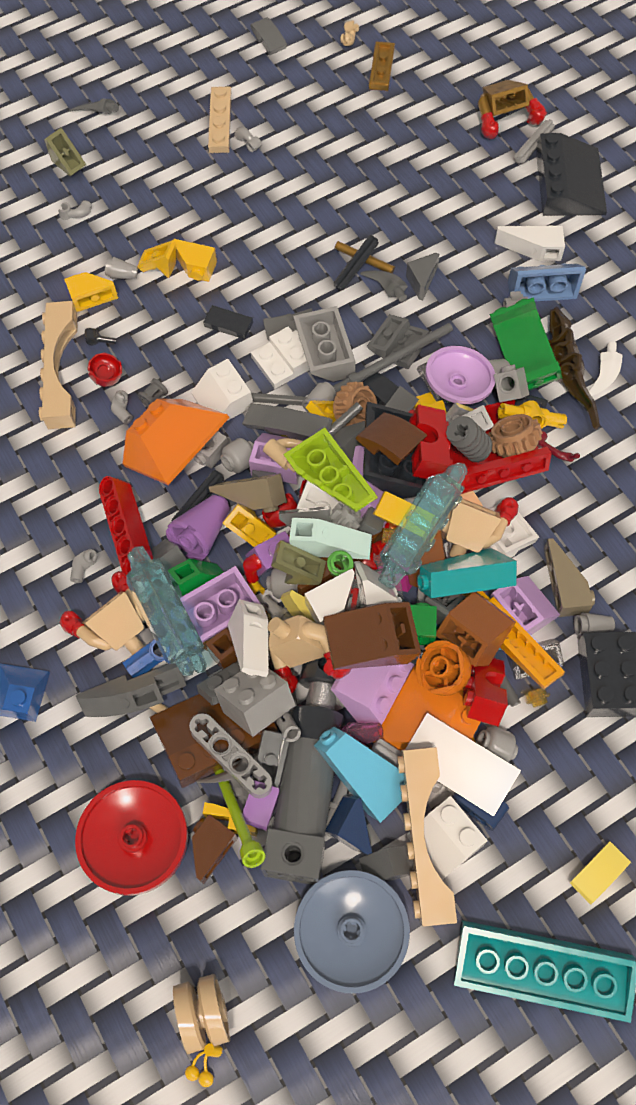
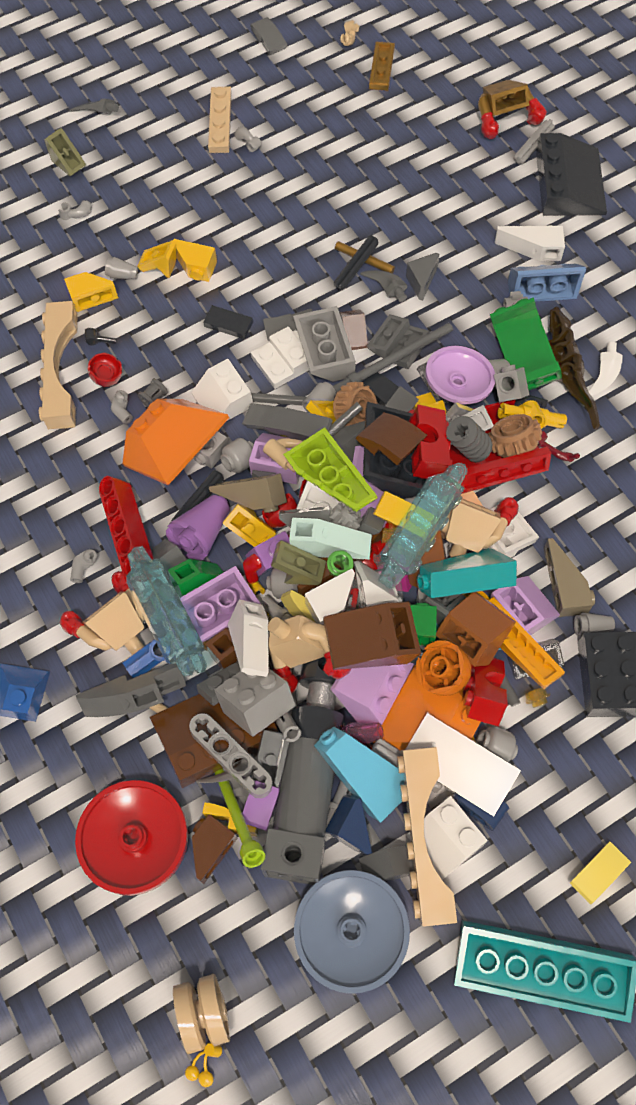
none -> slope [339,309,368,350]

